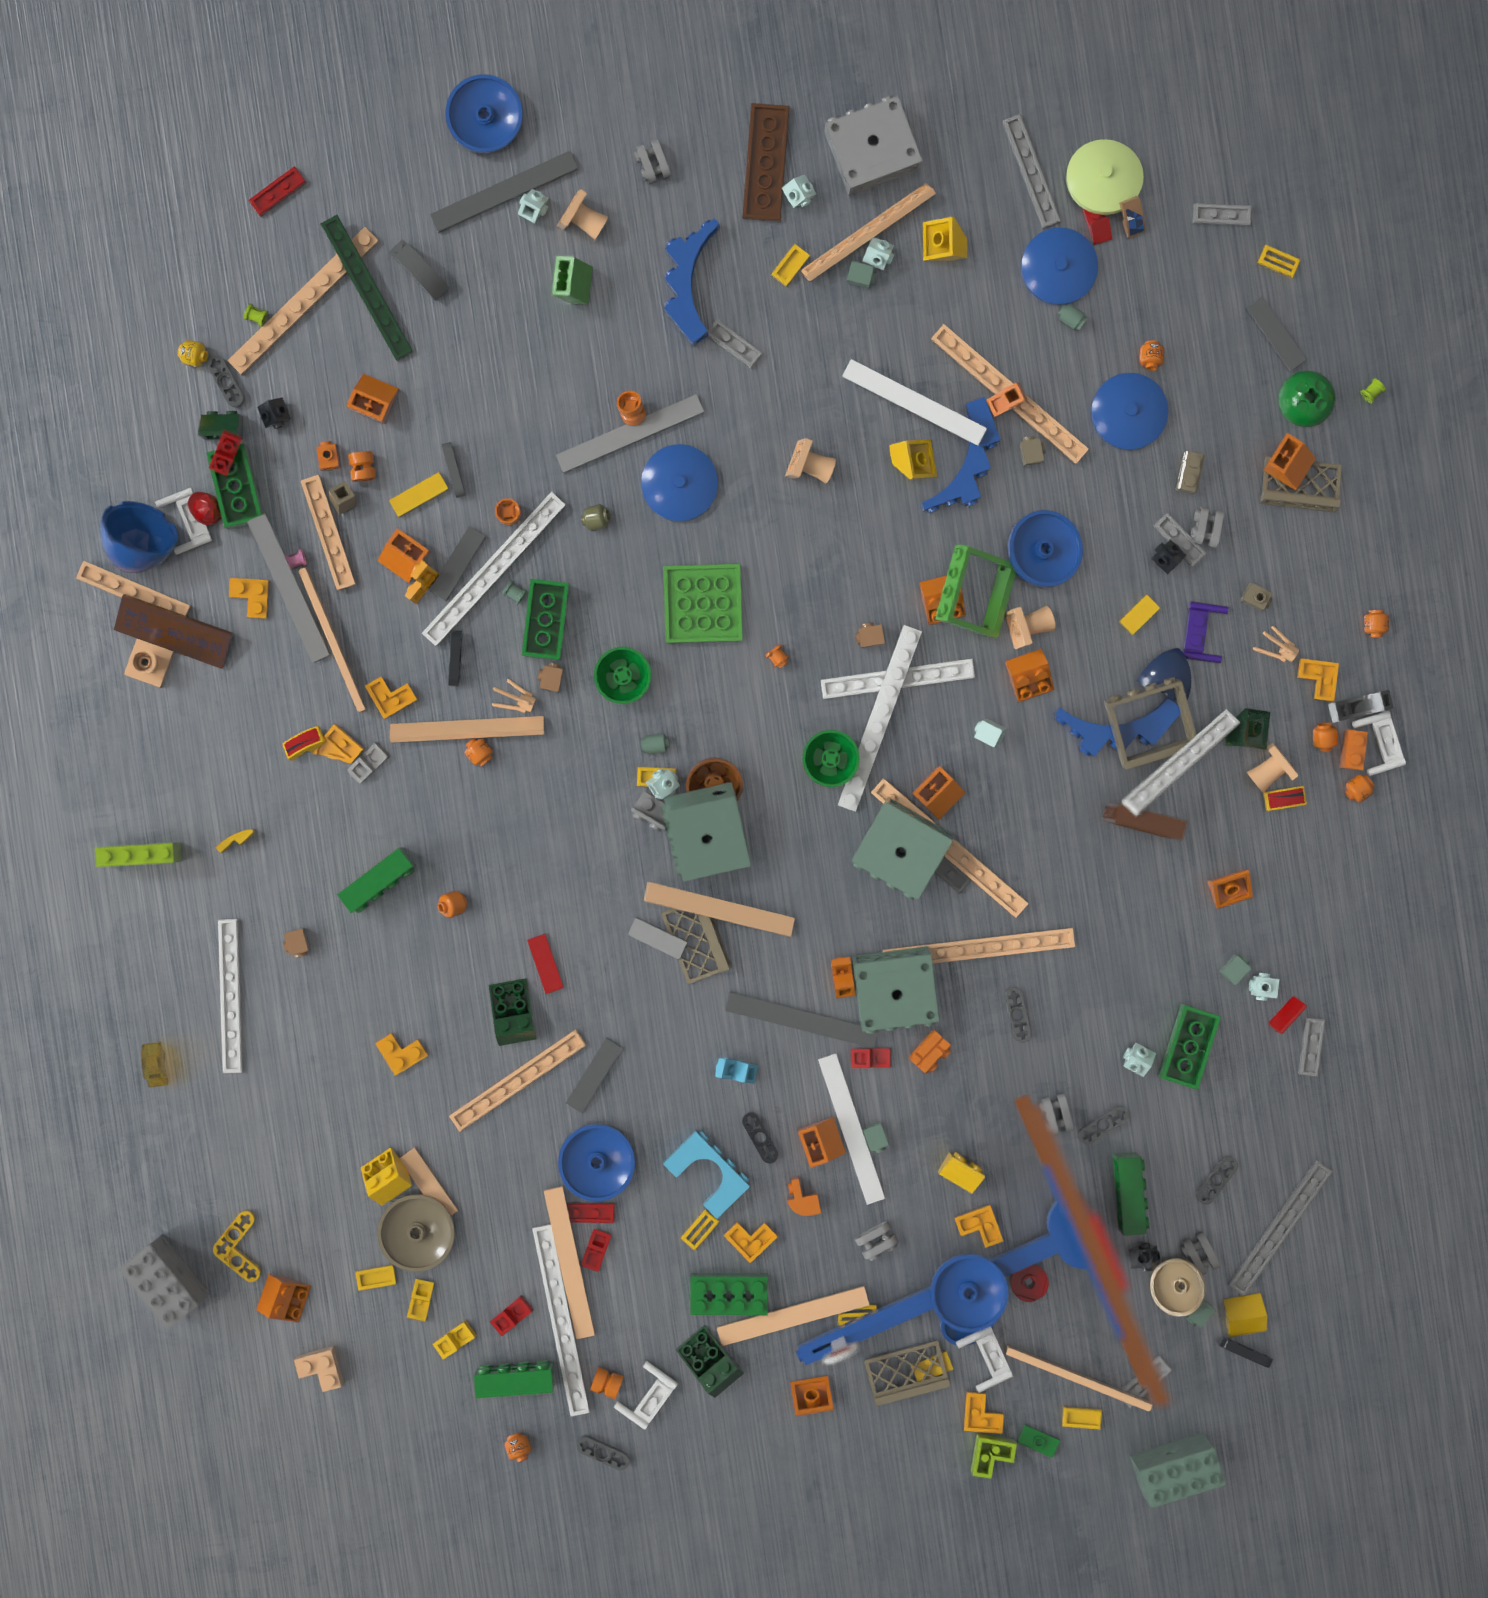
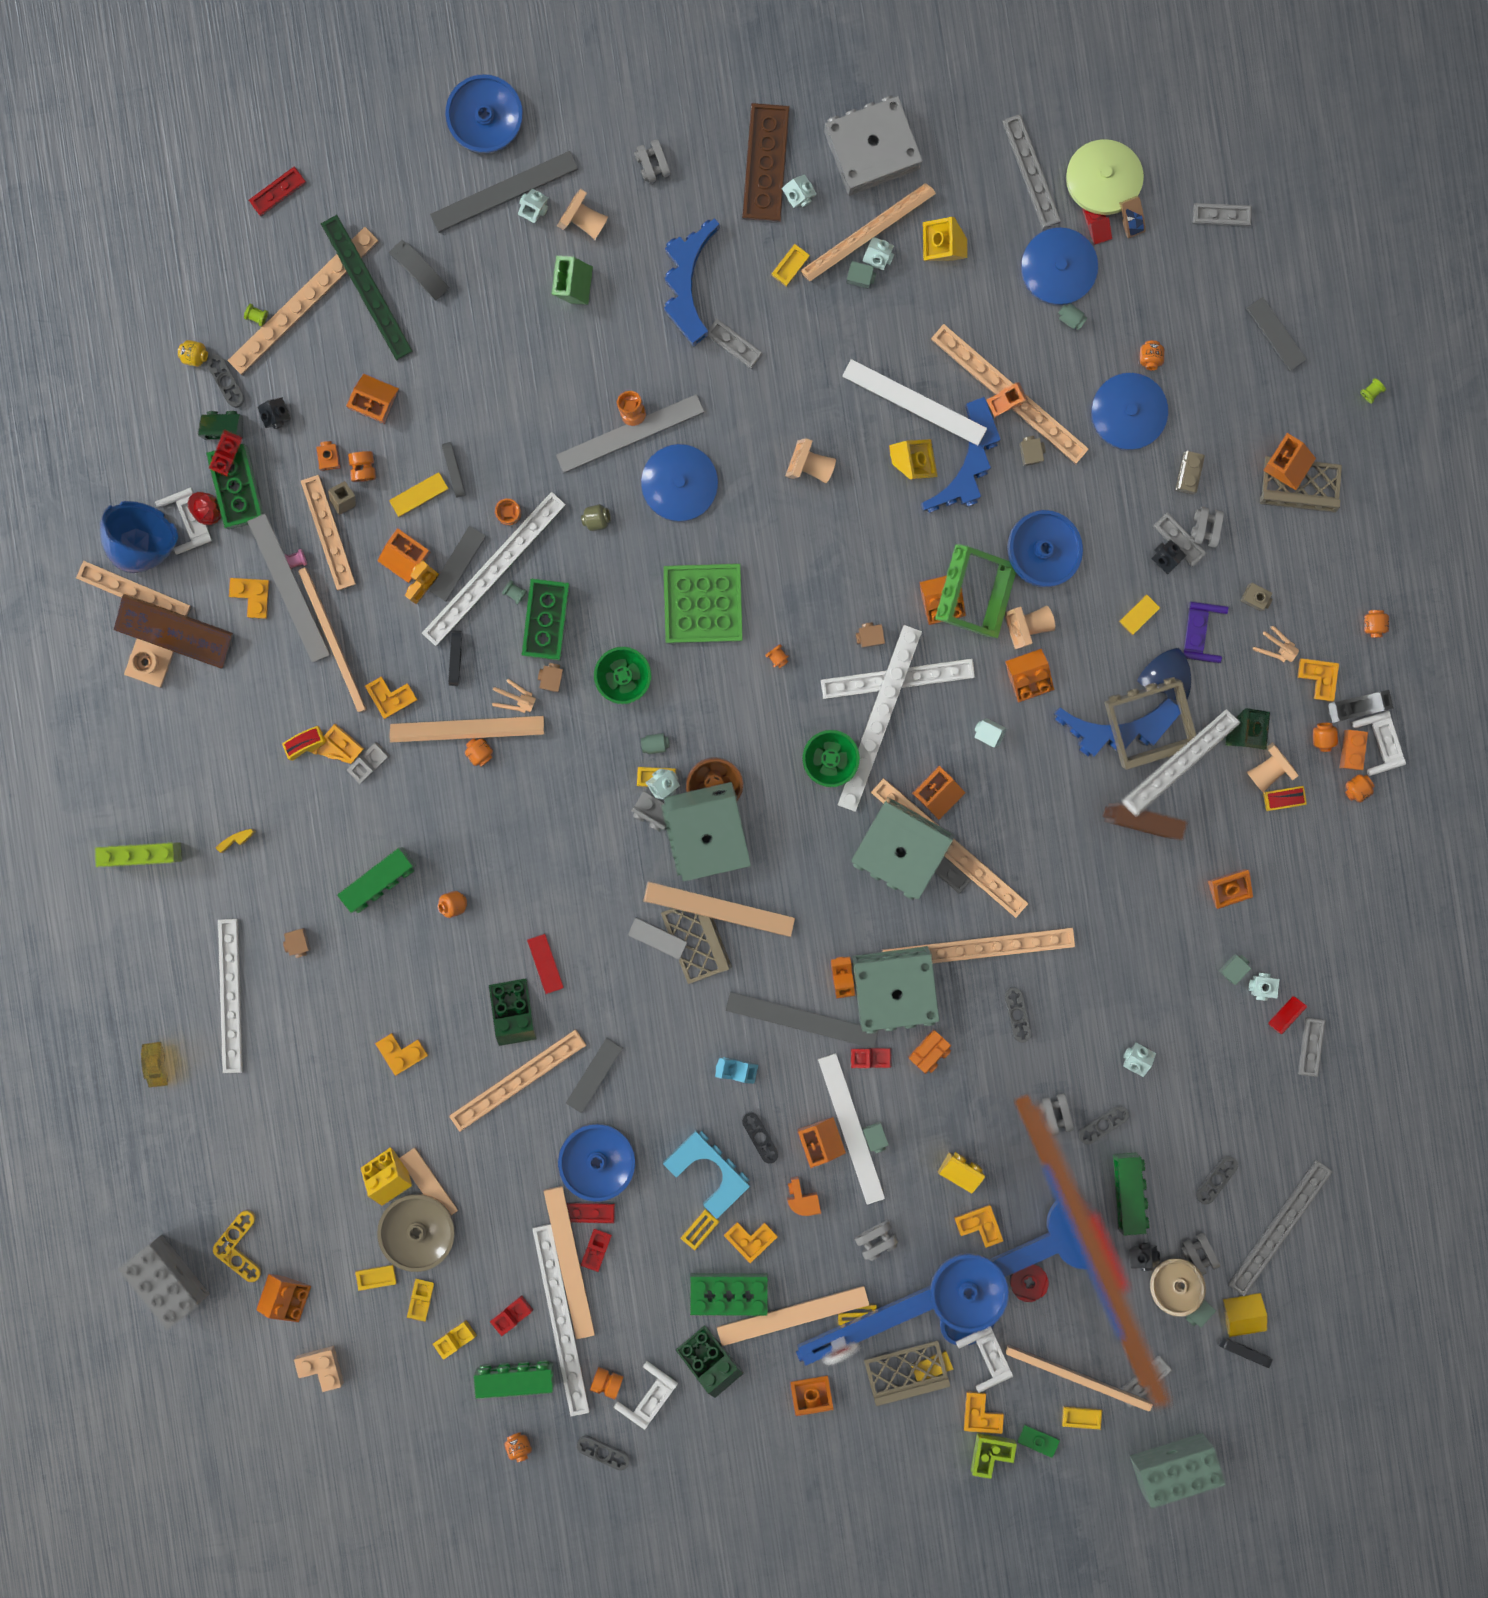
green brick [1158,1004,1221,1090] -> none
yellow tile [1257,245,1301,278] -> none
green piece [1278,371,1336,428] -> none

